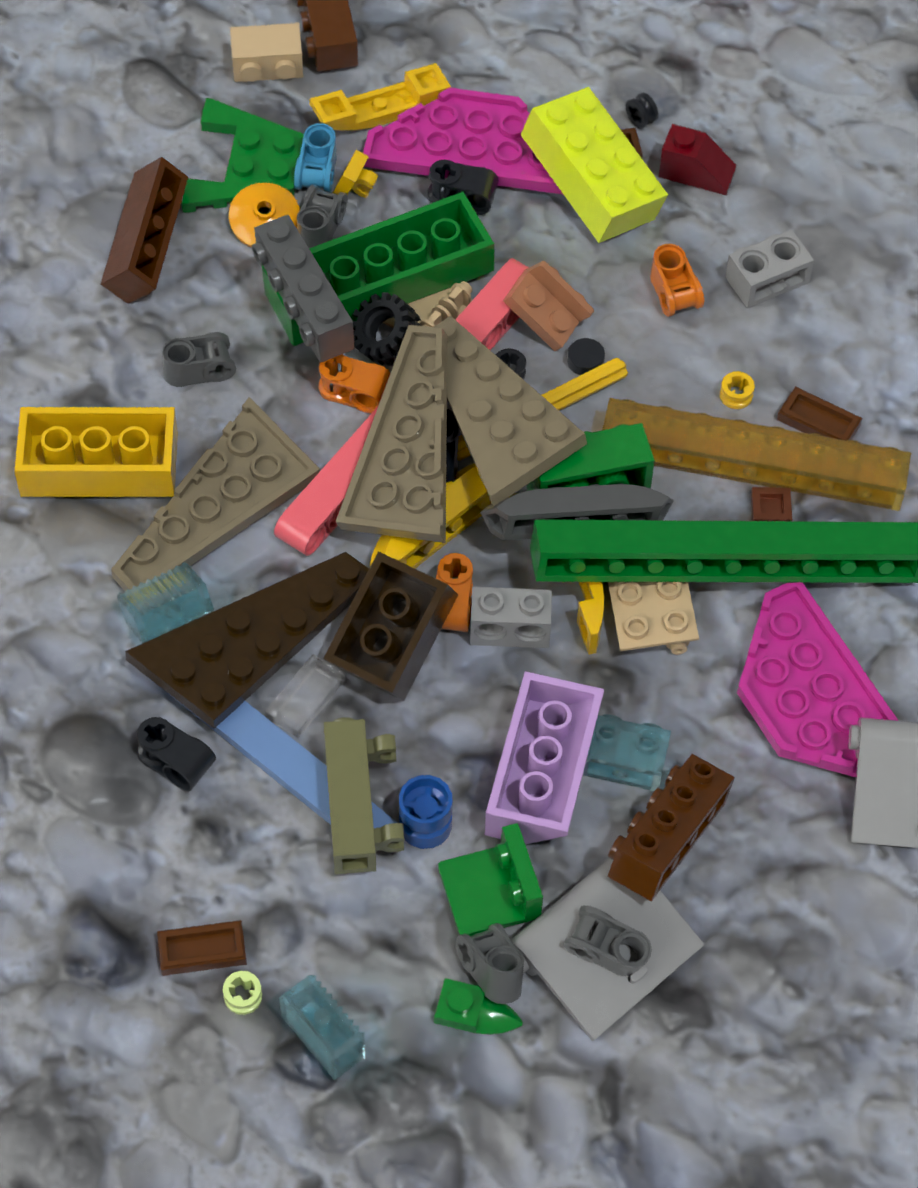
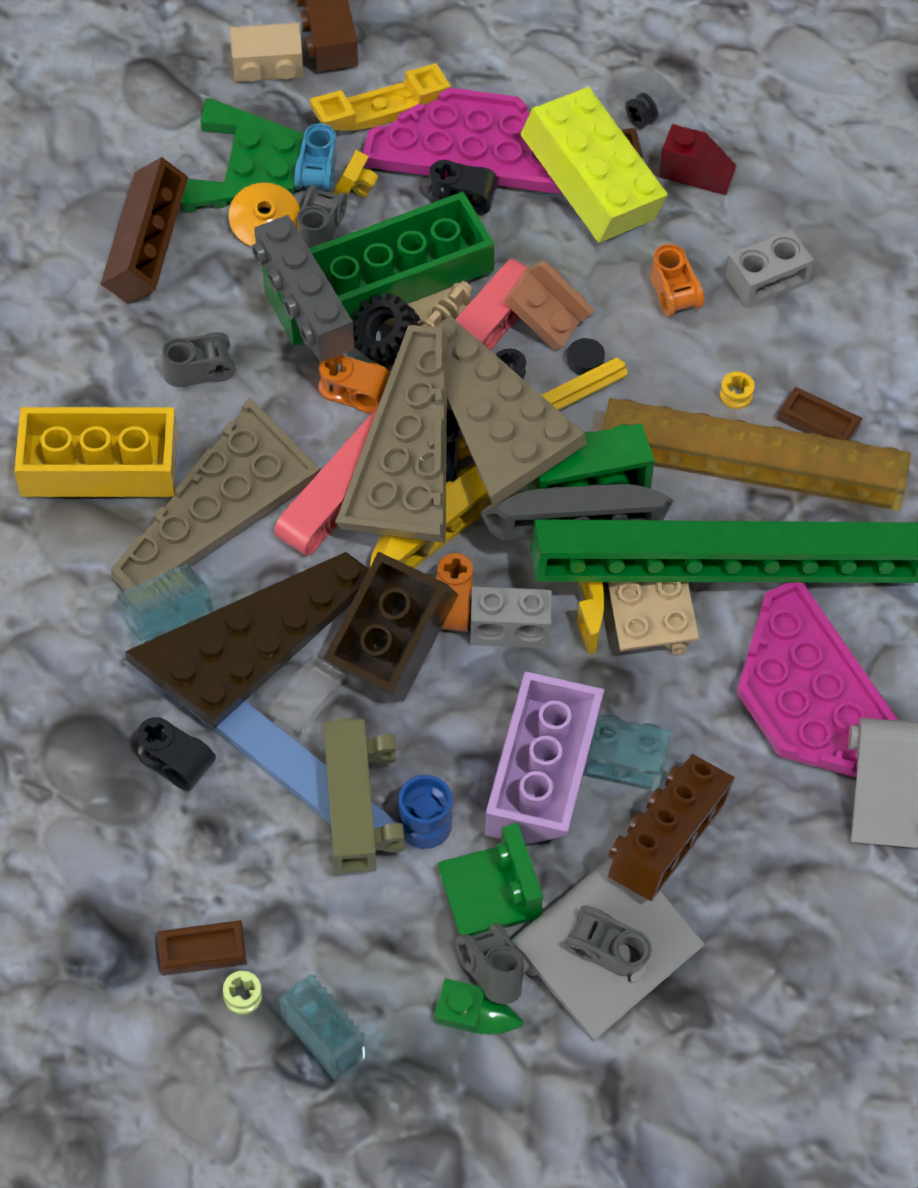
copper tile [751,487,792,521] -> none

